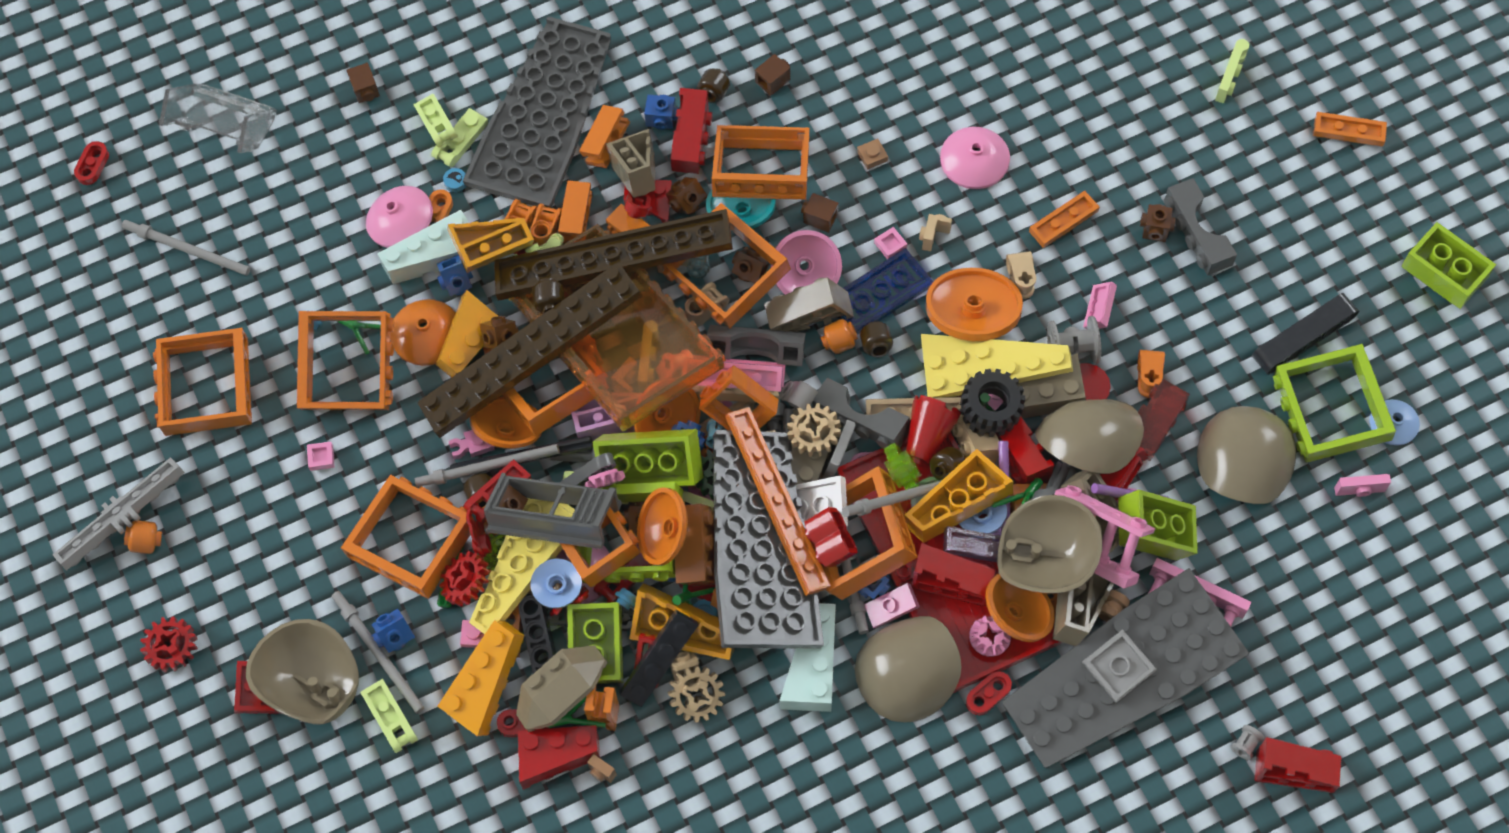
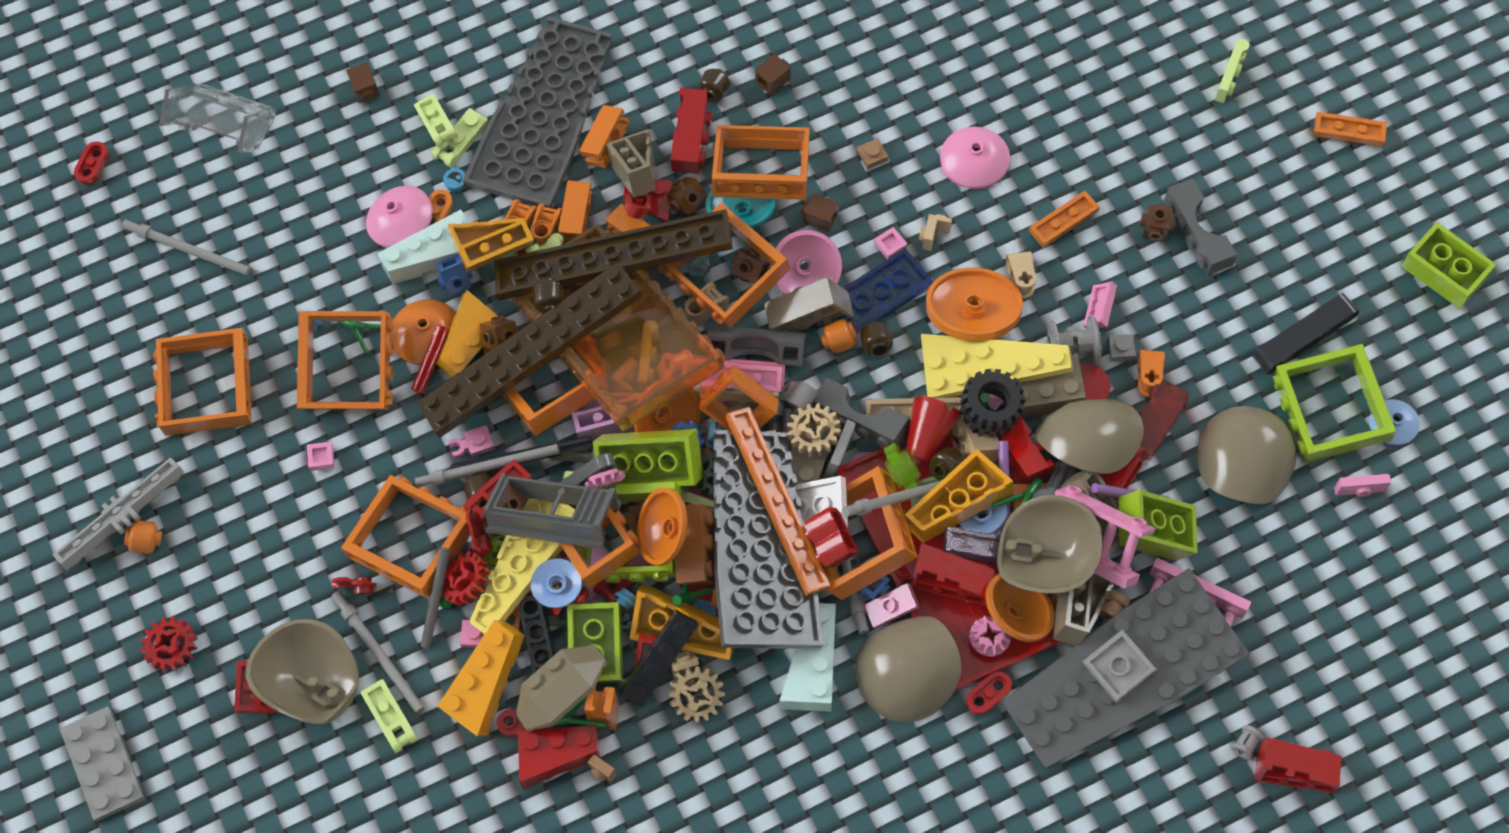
blue brick [371,609,415,653] -> none
orange dish [470,397,542,449] -> none
blue brick [644,95,680,129] -> none
none -> light grey plate [59,706,145,822]
none -> red plate [331,577,377,595]
none -> red axle [411,325,449,394]
none -> dark grey bar [421,547,451,648]
none -> light grey plate [1108,334,1136,361]

